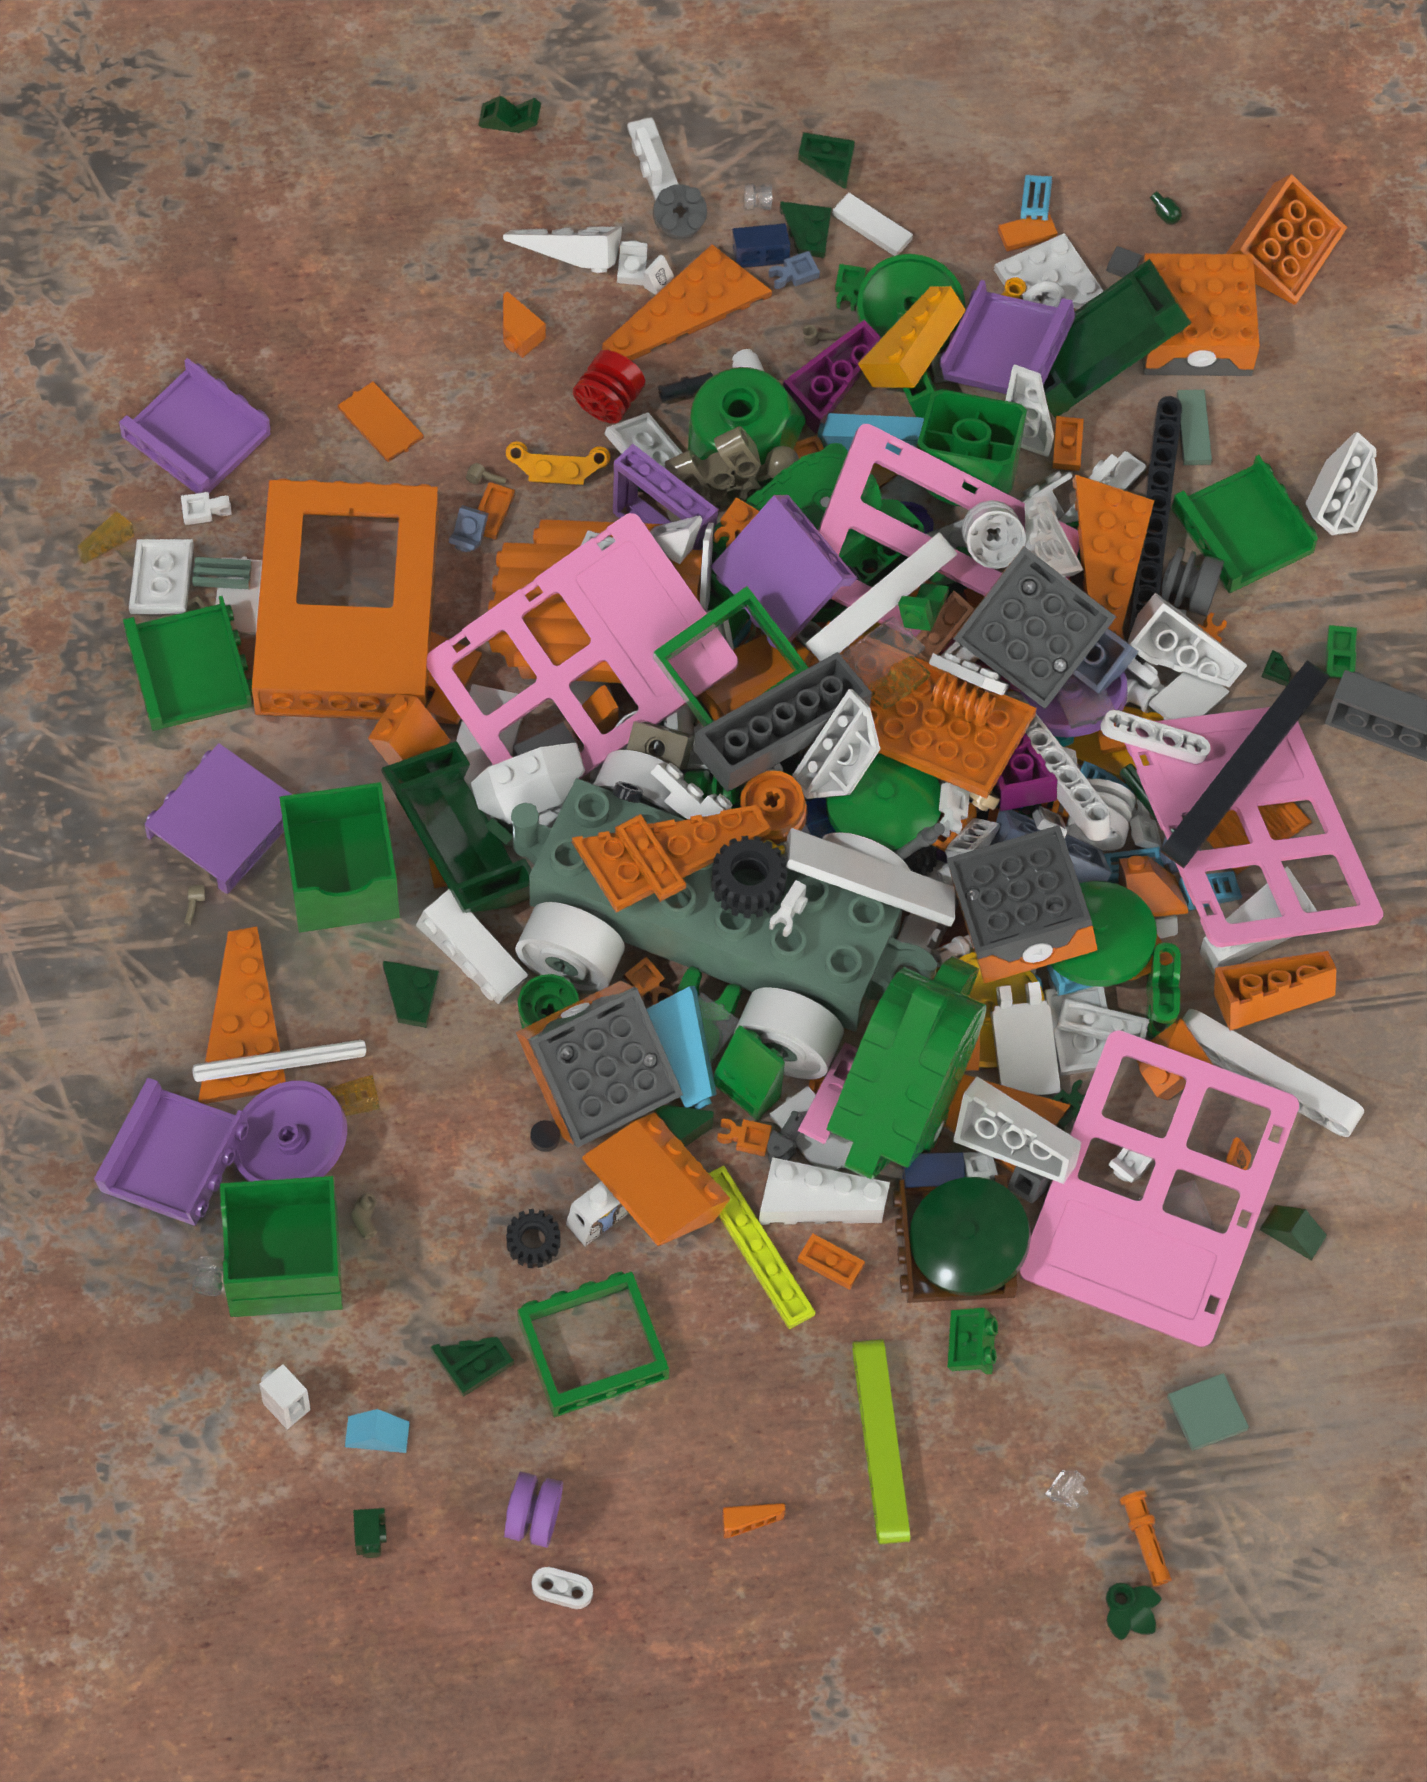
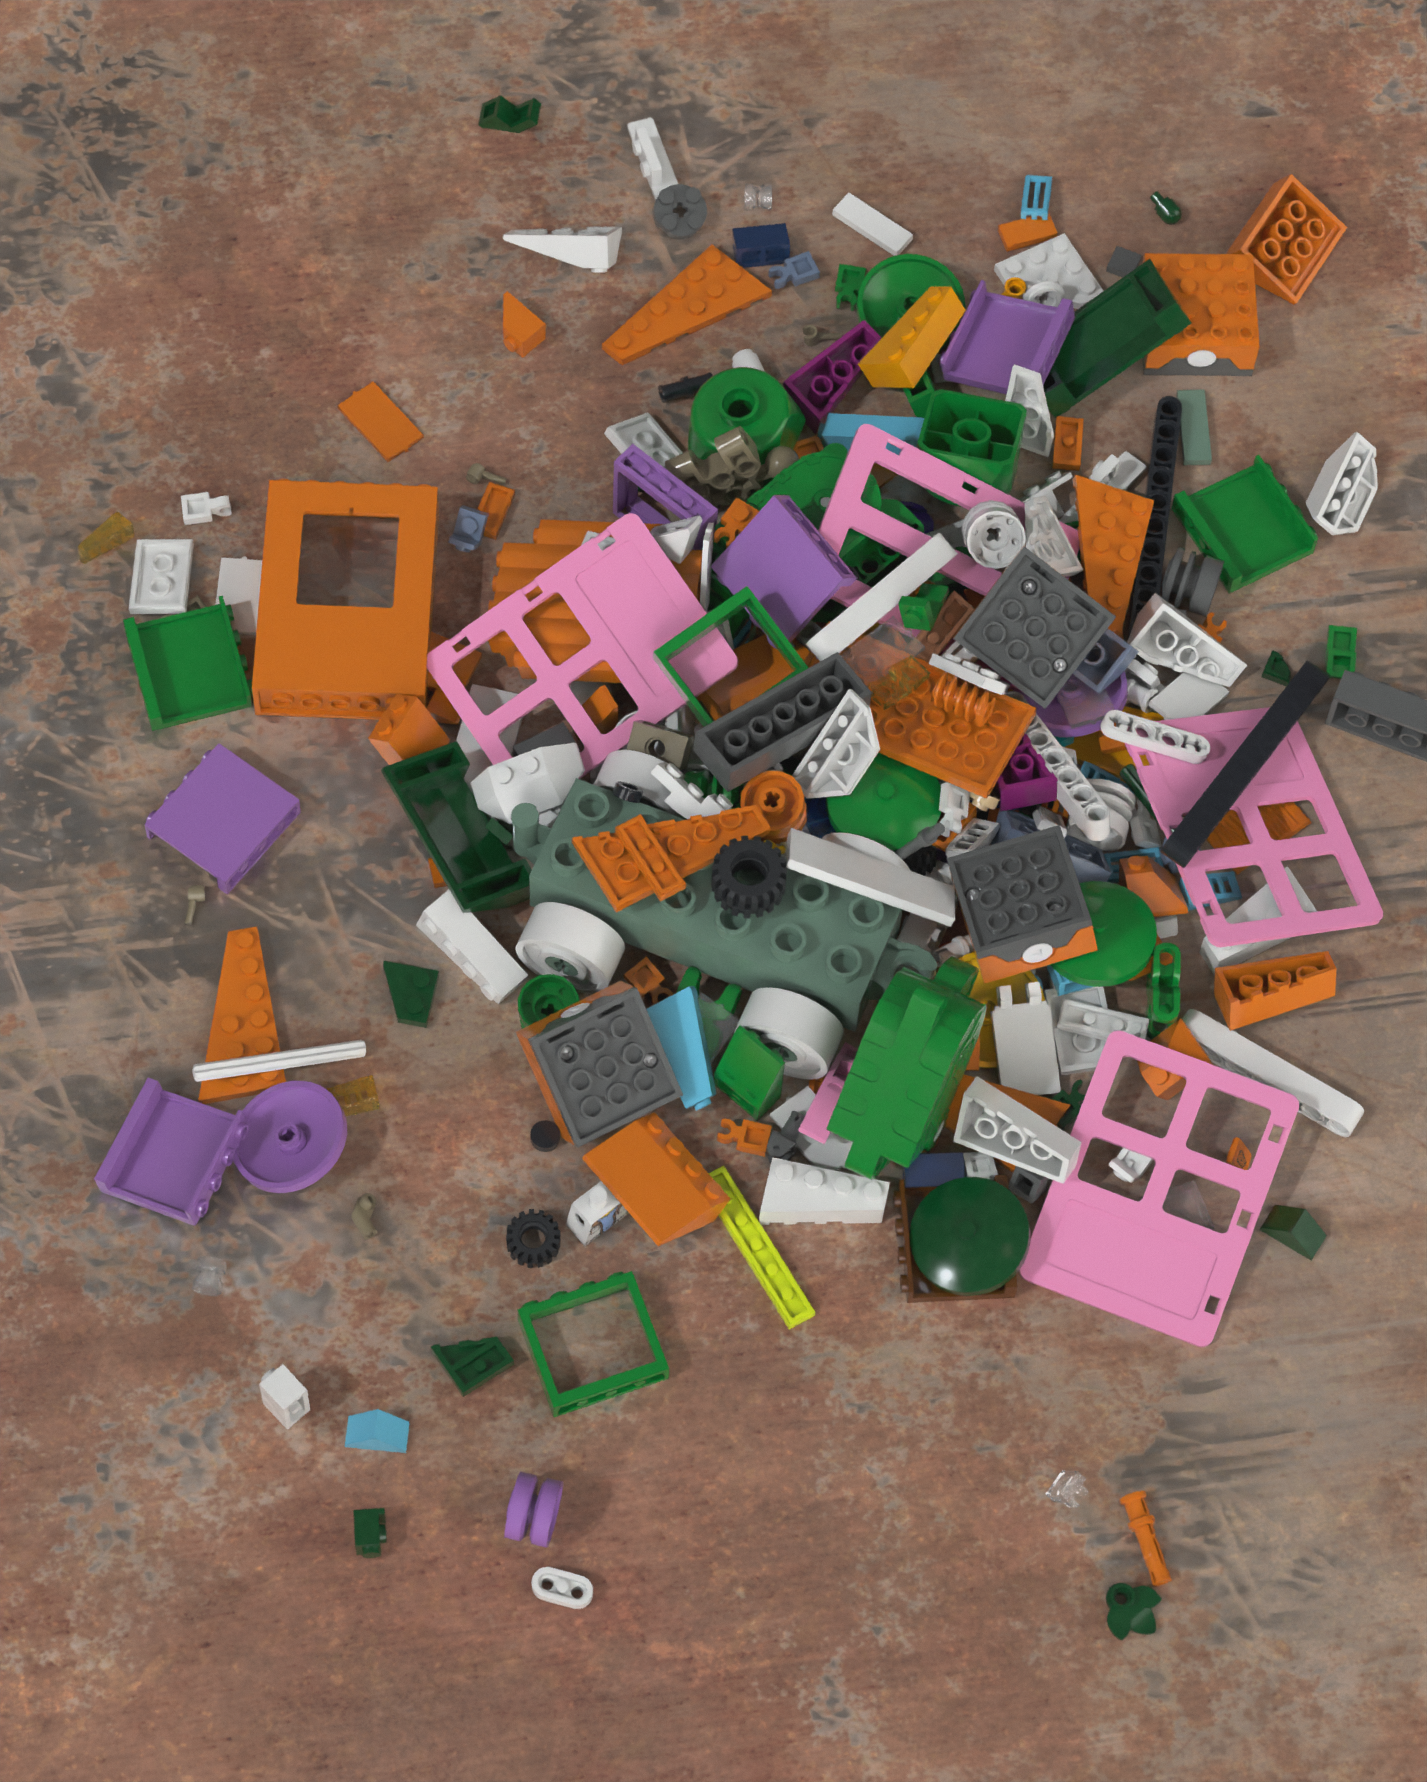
medium lavender panel [119,358,271,494] -> none
sand green tile [192,557,252,589] -> none
green piece [220,1176,343,1317] -> none
green piece [279,782,400,933] -> none
light orange plate [506,441,611,485] -> none
red wheel [573,350,646,424] -> none
white bracket [617,240,647,285] -> none
white slope [644,255,675,295] -> none
dark green slope [654,1105,714,1147] -> none
orange slope [722,1503,785,1539] -> none
white plate [769,880,808,937] -> none
dark green wing [780,201,832,258] -> none
orange plate [797,1233,865,1290] -> none
dark green wing [798,132,855,189] -> none
lime beam [852,1339,910,1545] -> none
green bracket [947,1307,998,1375] -> none
sand green tile [1167,1373,1249,1451] -> none

